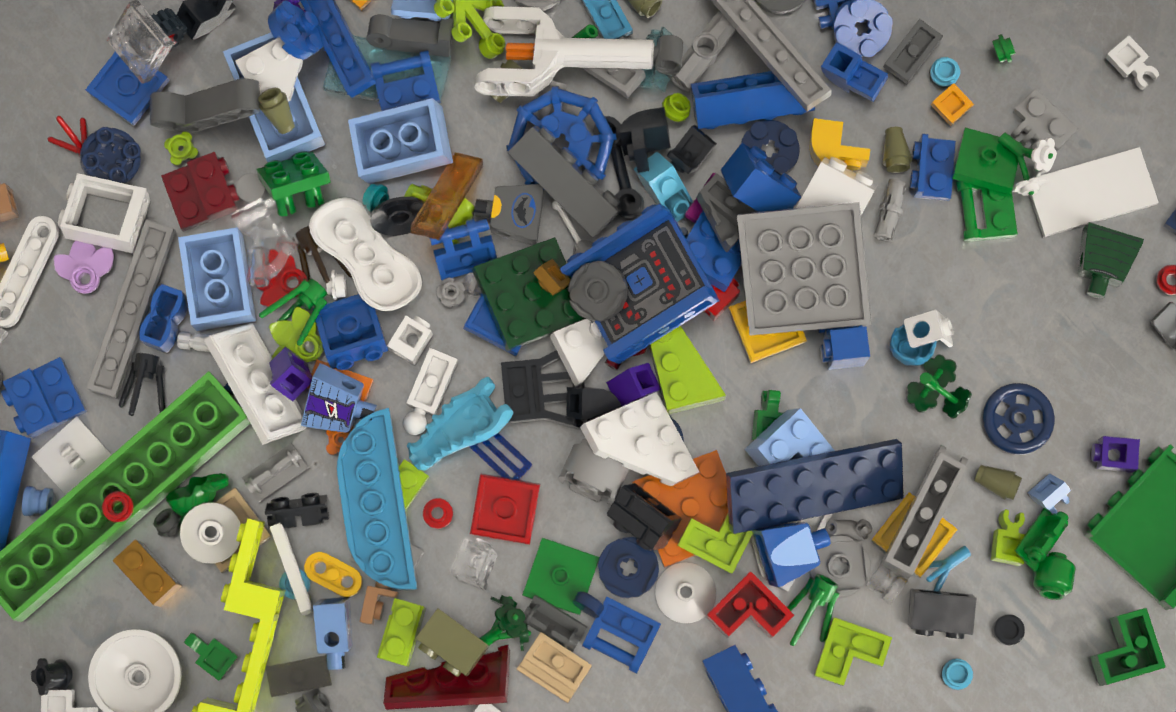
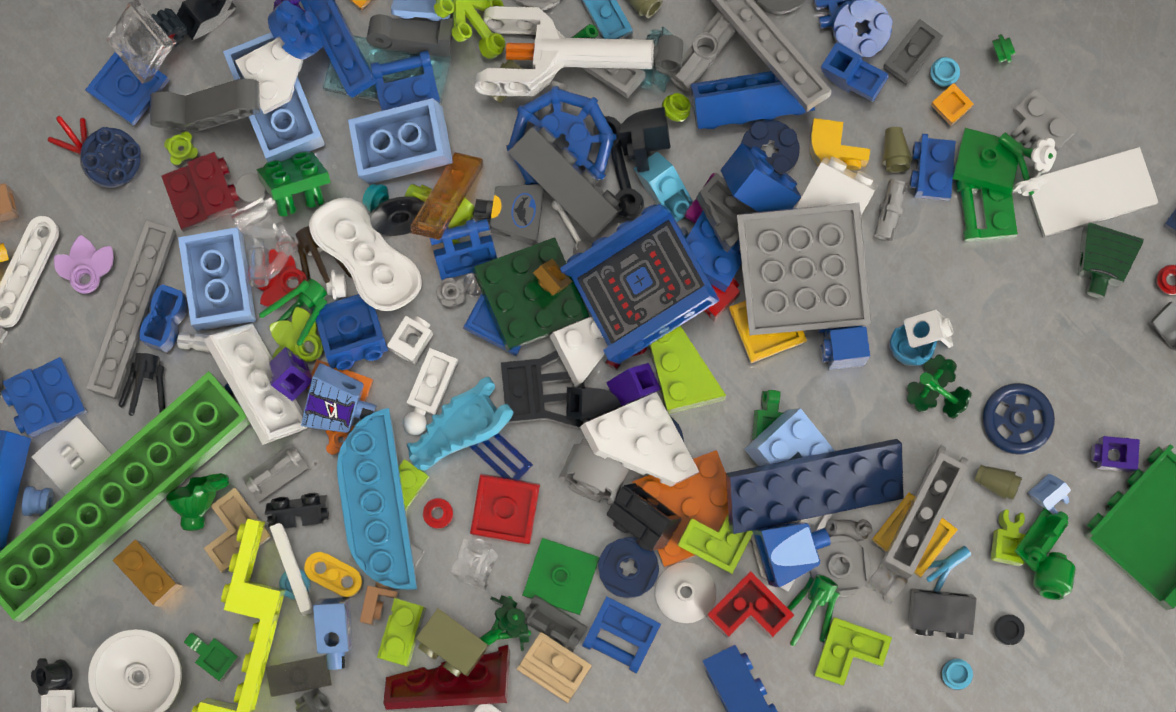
white window [58,173,151,254] -> none
red plate [102,491,134,523] -> none
dark grey plate [153,508,181,536] -> none
white dish [180,502,240,564] -> none
olive cone [258,87,295,134] -> none
dark grey tile [568,261,628,321] -> none
dark blue tile [572,591,604,618] -> none
black bracket [666,125,717,174] -> none
green brick [1090,608,1166,686] -> none
white plate [1105,35,1159,90] -> none

